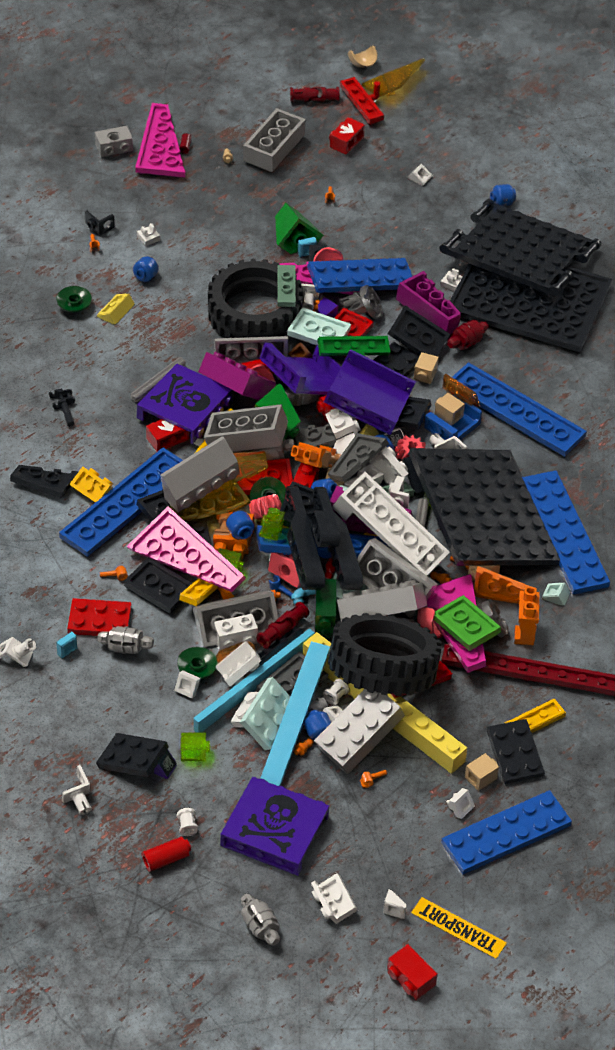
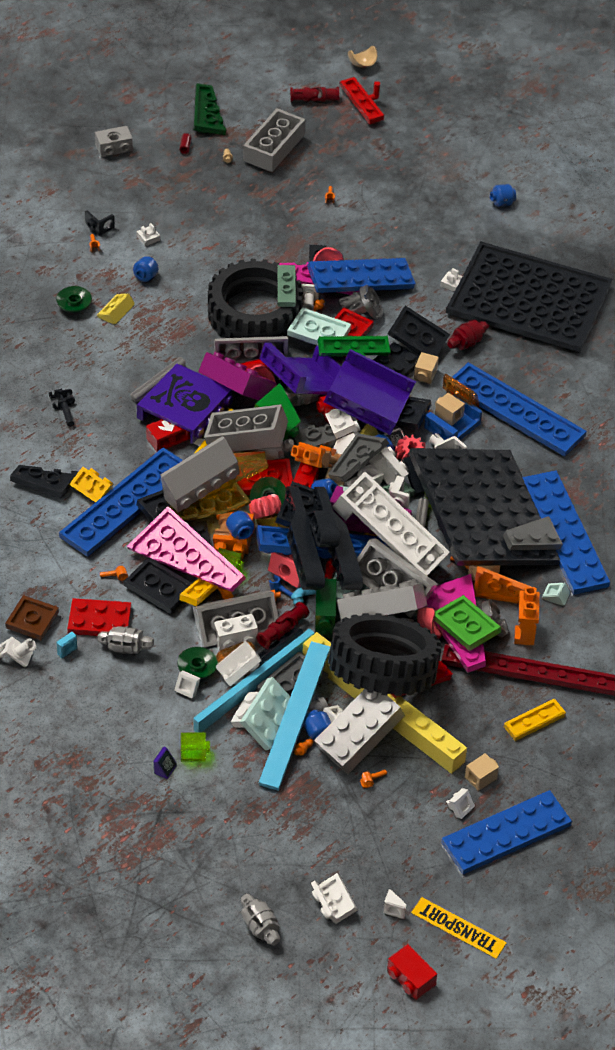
white bracket [62,765,92,815] -> none
black plate [96,733,169,777] -> none
dark pink wing [135,103,185,177] -> none
red brick [141,836,191,872] -> none
white bush [177,808,198,836] -> none
dark purple panel [220,776,329,876] -> none
clear neon green brick [258,508,285,541] -> none
green slope [275,203,324,254] -> none
reddish brown slope [288,342,313,358] -> none
medium azure tile [298,237,317,257] -> none
dark purple brick [318,297,338,318] -> none
white bush [323,679,350,705] -> none
red brick [329,117,365,155] -> none
clear yellow wedge [361,58,425,97] -> none
magenta wedge [396,271,461,334] -> none
white slope [407,164,433,186] -> none
orange piece [430,572,452,584] -> none
black plate [439,198,602,296] -> none
black plate [486,719,545,784] -> none
none -> reddish brown plate [5,595,59,641]
none -> dark green wing [193,83,227,135]
none -> dark grey wing [503,516,563,550]

